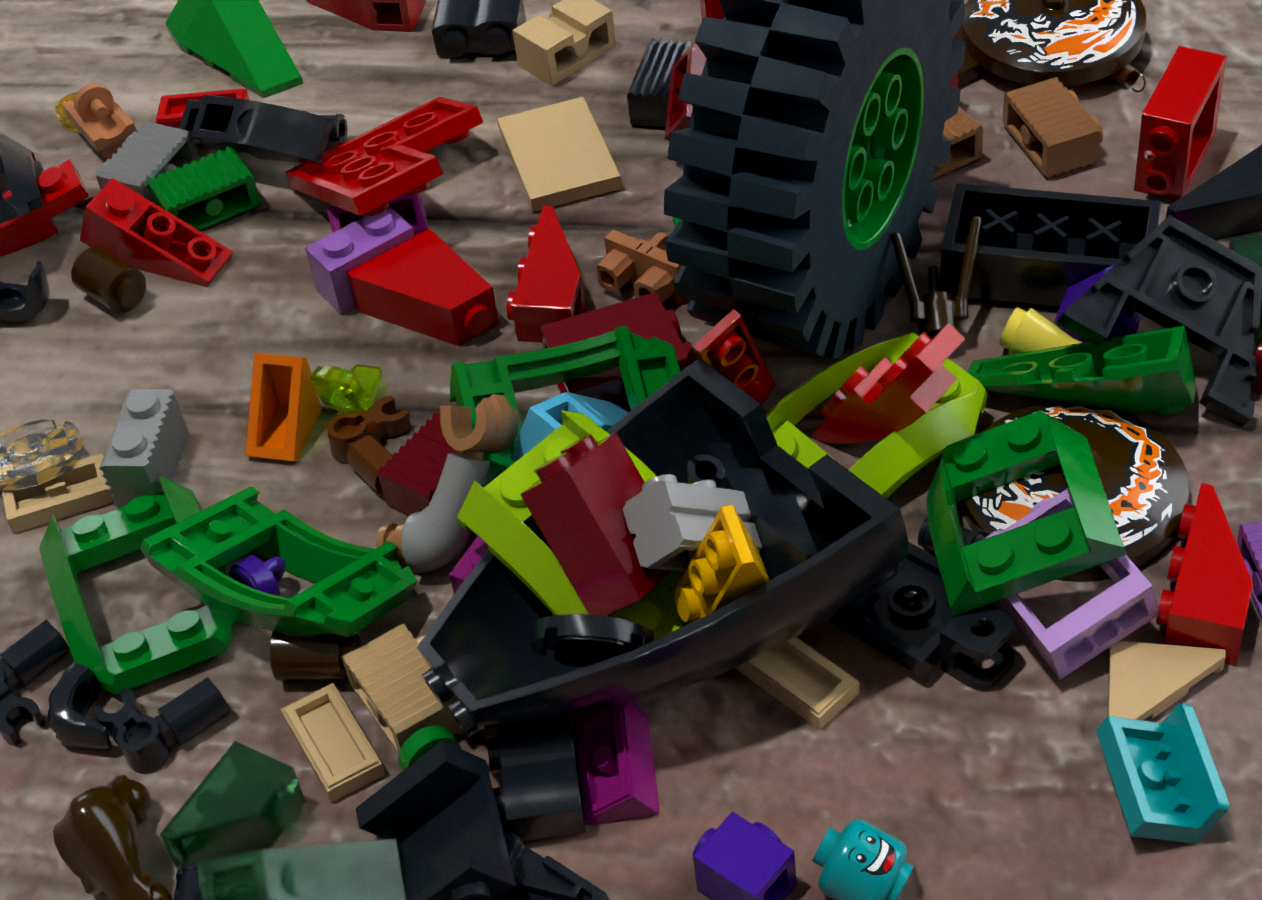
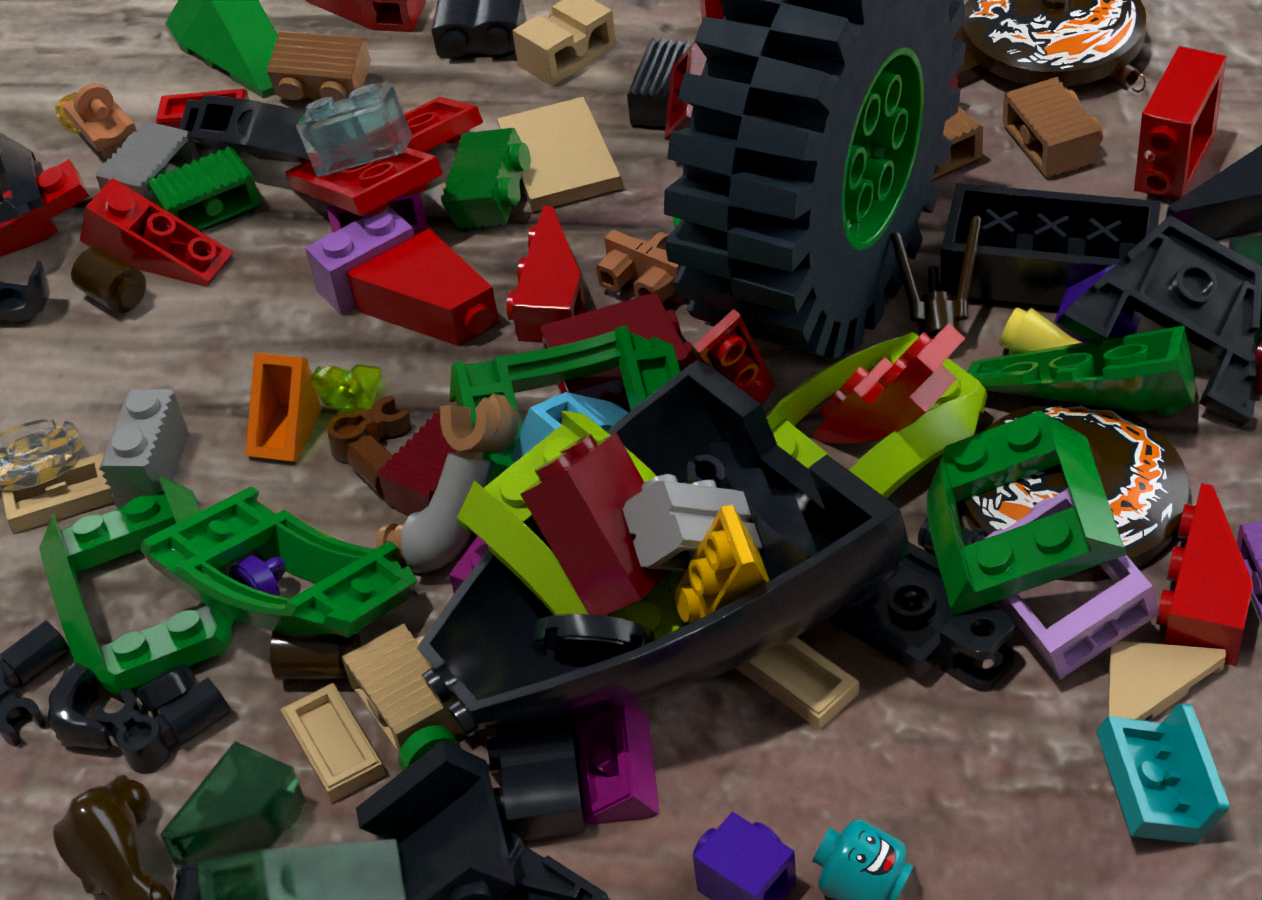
none -> black tile [136,663,198,712]
none -> medium nougat brick [267,31,371,104]
none -> clear light blue brick [296,84,413,177]
none -> green brick [441,128,531,230]

